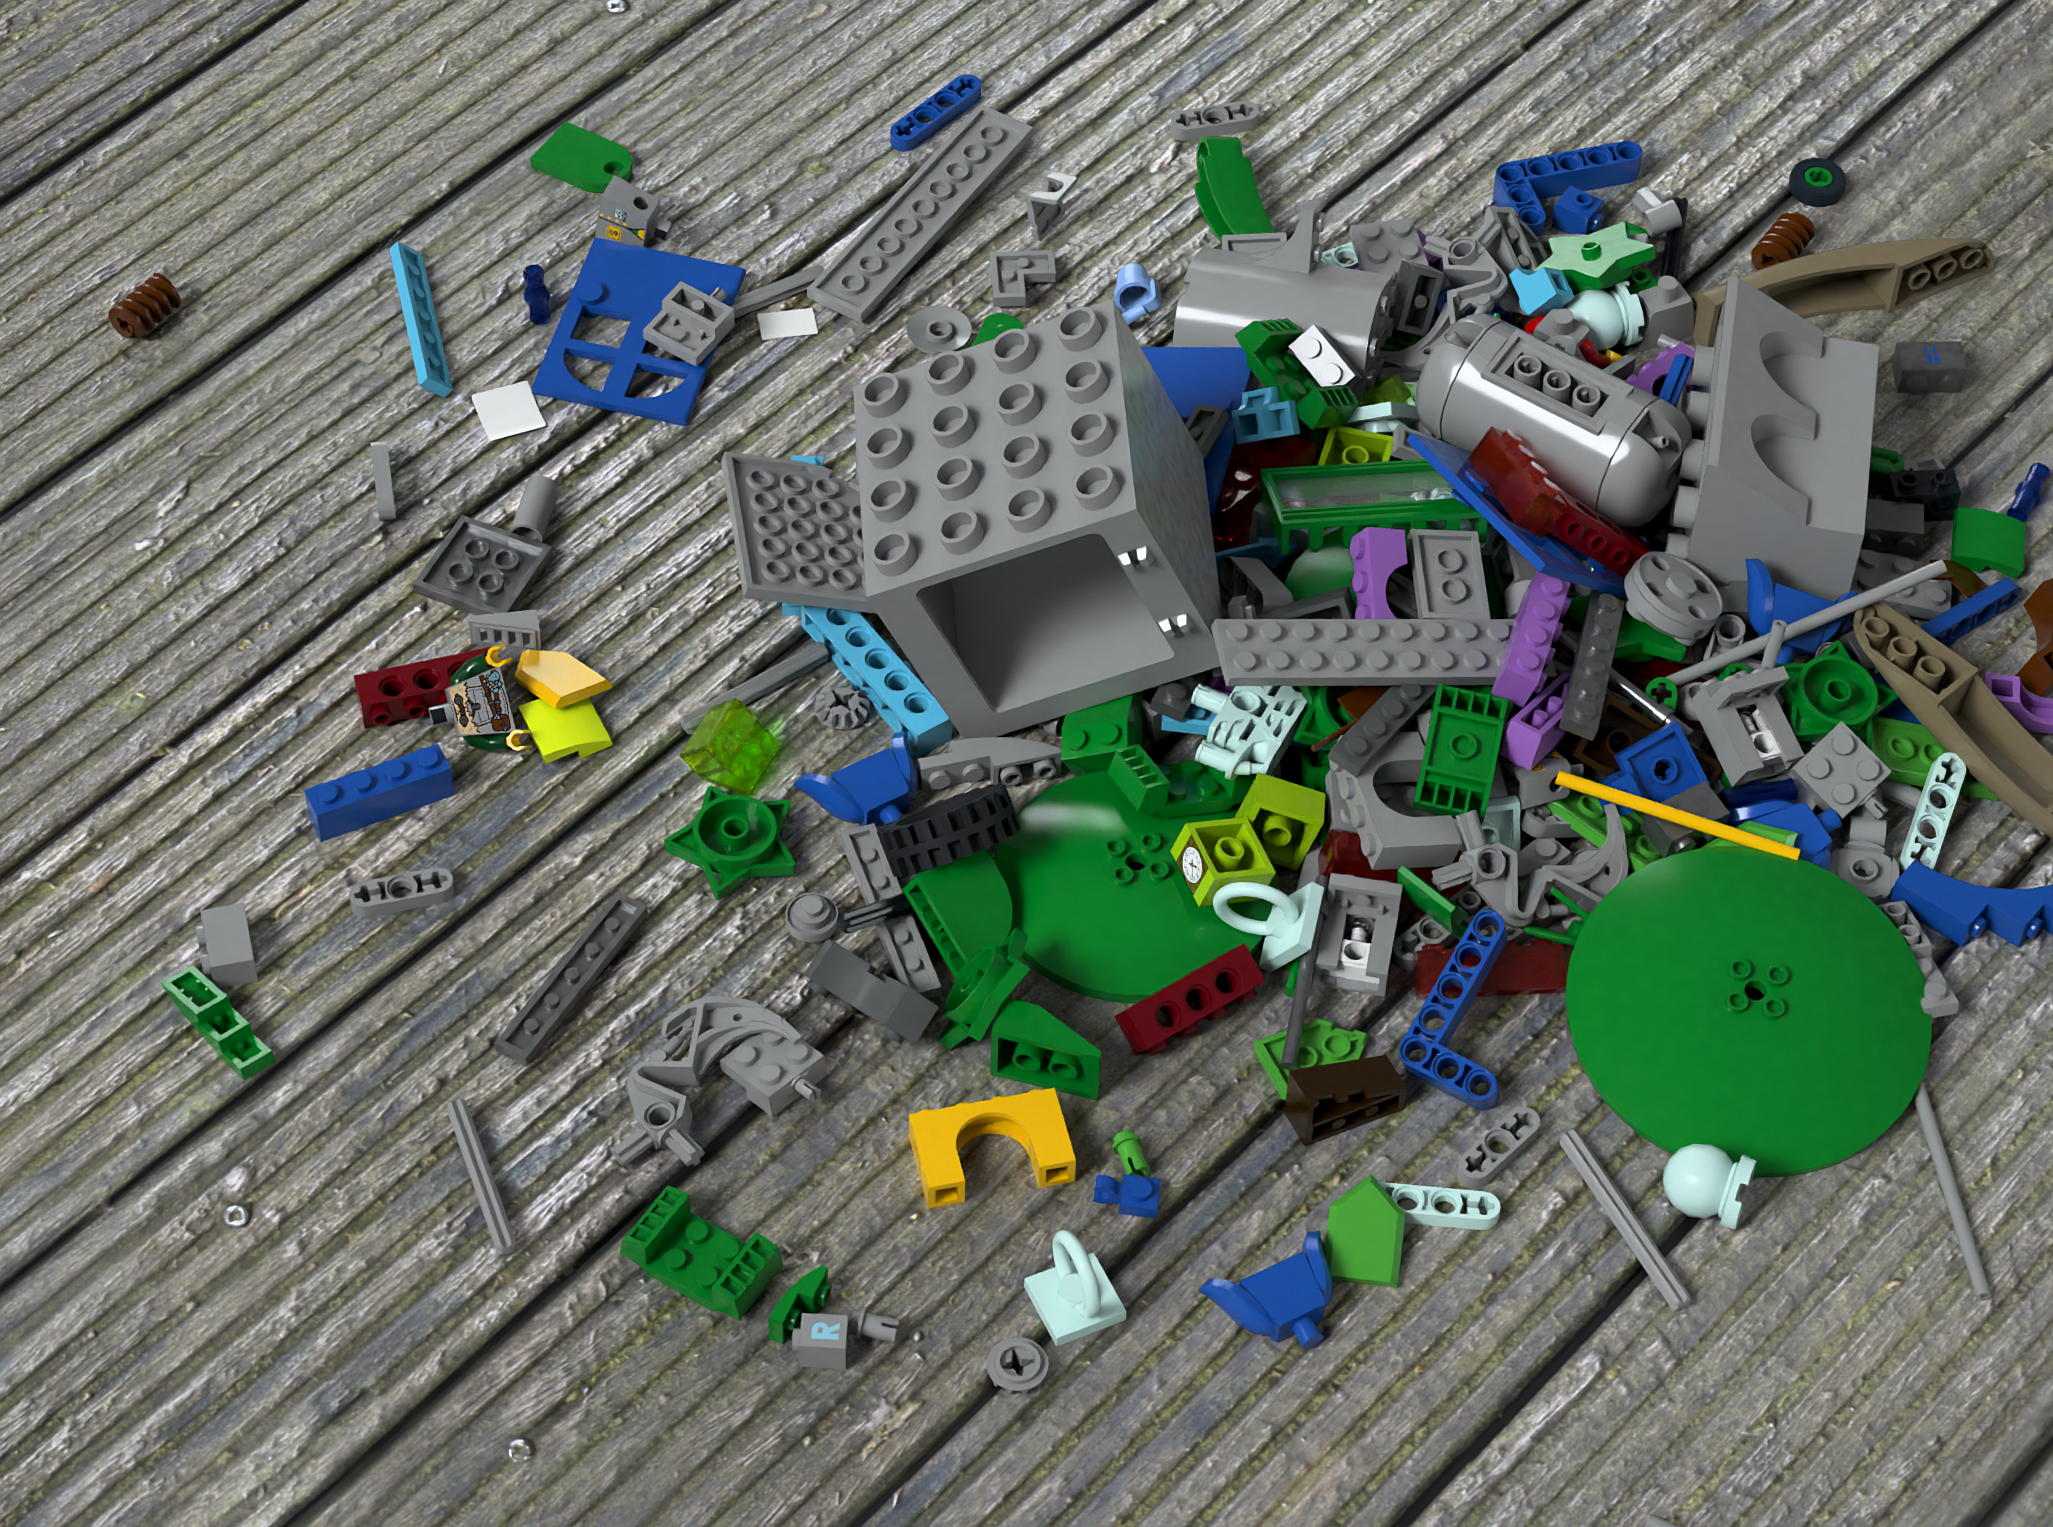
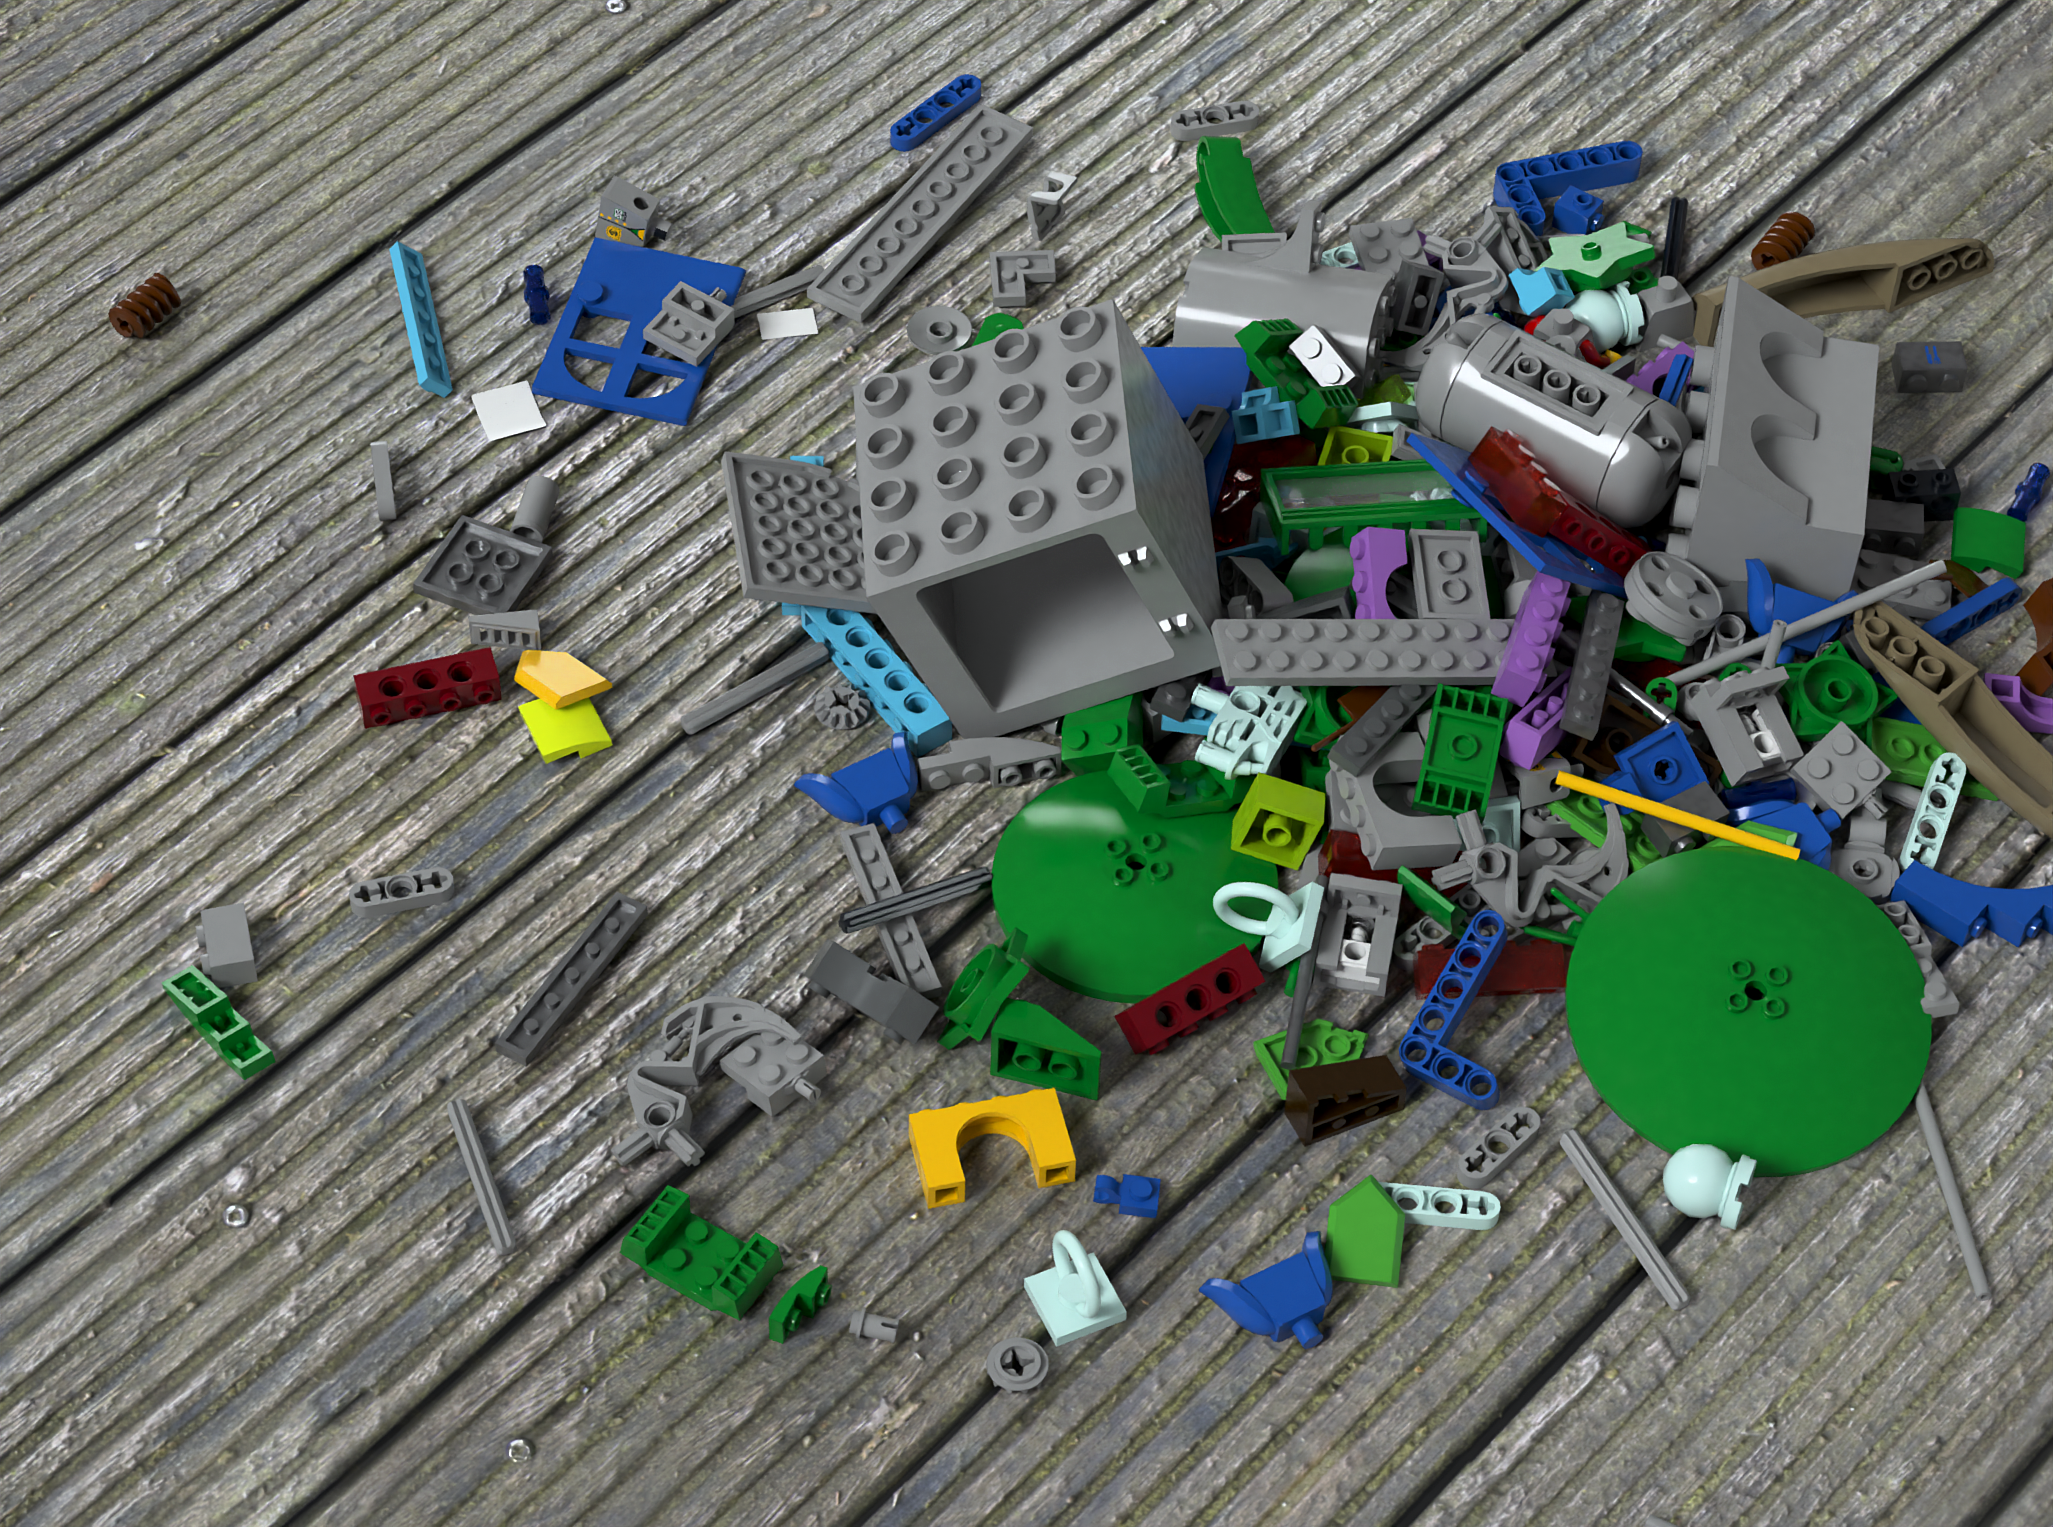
blue brick [304,744,454,842] -> none
torso [429,643,531,752] -> none
green tile [530,121,632,193] -> none
green plate [664,785,796,900] -> none
clear neon green slope [679,698,782,796] -> none
light grey plate [785,893,839,943] -> none
light grey brick [792,1313,849,1369] -> none
black tyre [877,783,1022,877] -> none
green brick [902,849,1013,980] -> none
bright green pin [1112,1130,1151,1176] -> none
light blue piece [1114,263,1162,324] -> none
lime brick [1170,817,1276,907] -> none
light grey piece [1631,187,1682,237] -> none
black bush [1789,158,1846,207] -> none

